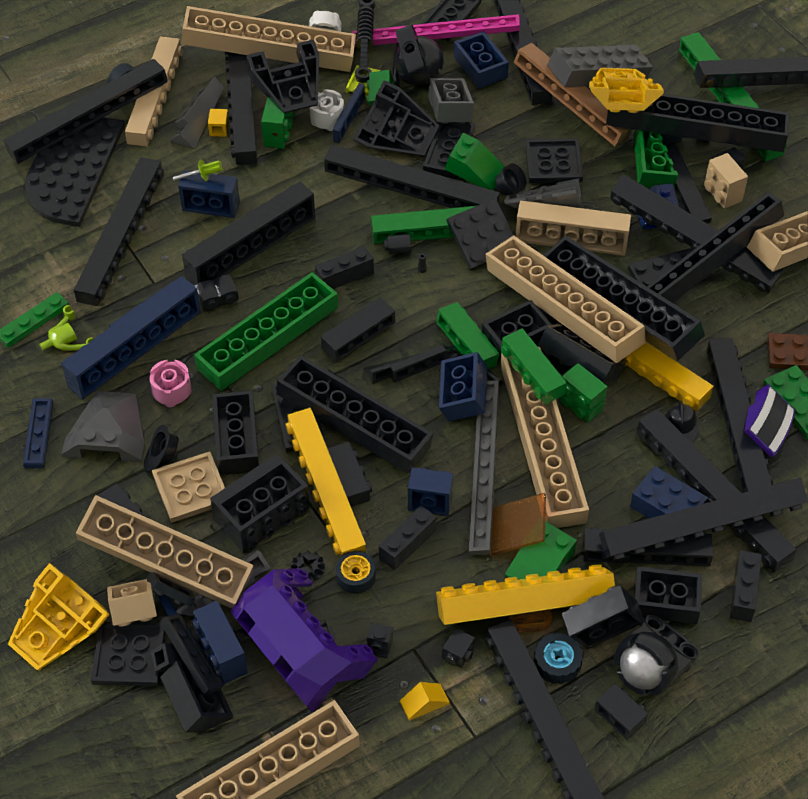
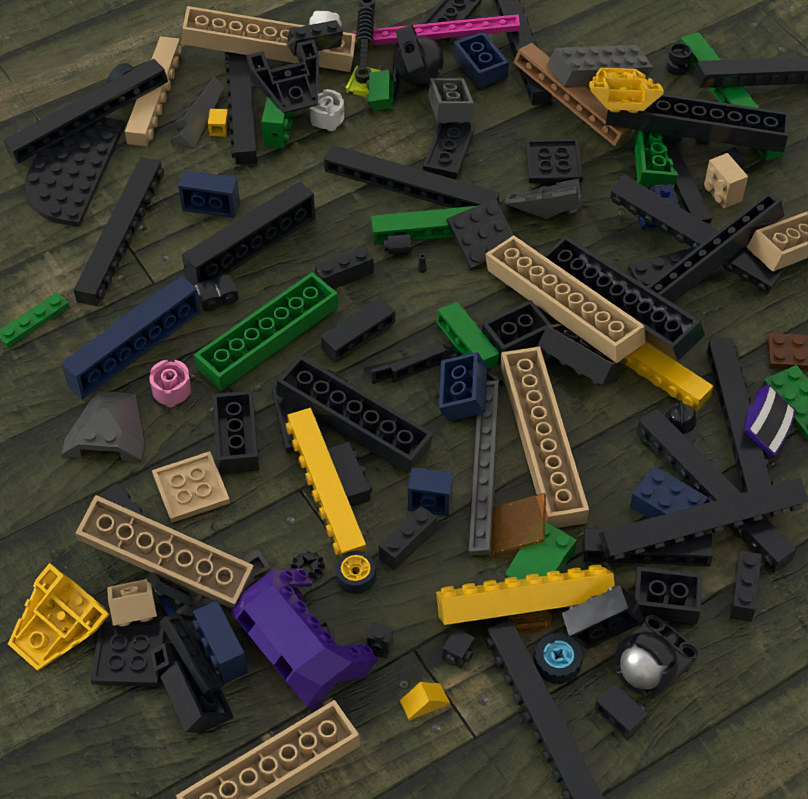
dark blue tile [23,398,53,468] -> none
lime piece [39,305,94,351] -> none
black piece [144,425,179,471] -> none
lime piece [173,159,223,182] -> none
black brick [210,454,310,553] -> none
dark blue tile [333,83,365,143] -> none
black wedge [353,80,439,156] -> none
green slope [445,133,505,191] -> none
black piece [494,163,527,195] -> none
green brick [501,328,567,405] -> none
tan brick [516,201,631,256] -> none
green piece [559,364,608,423] -> none
none -> black brick [287,20,343,56]
none -> black wheel [667,43,692,75]

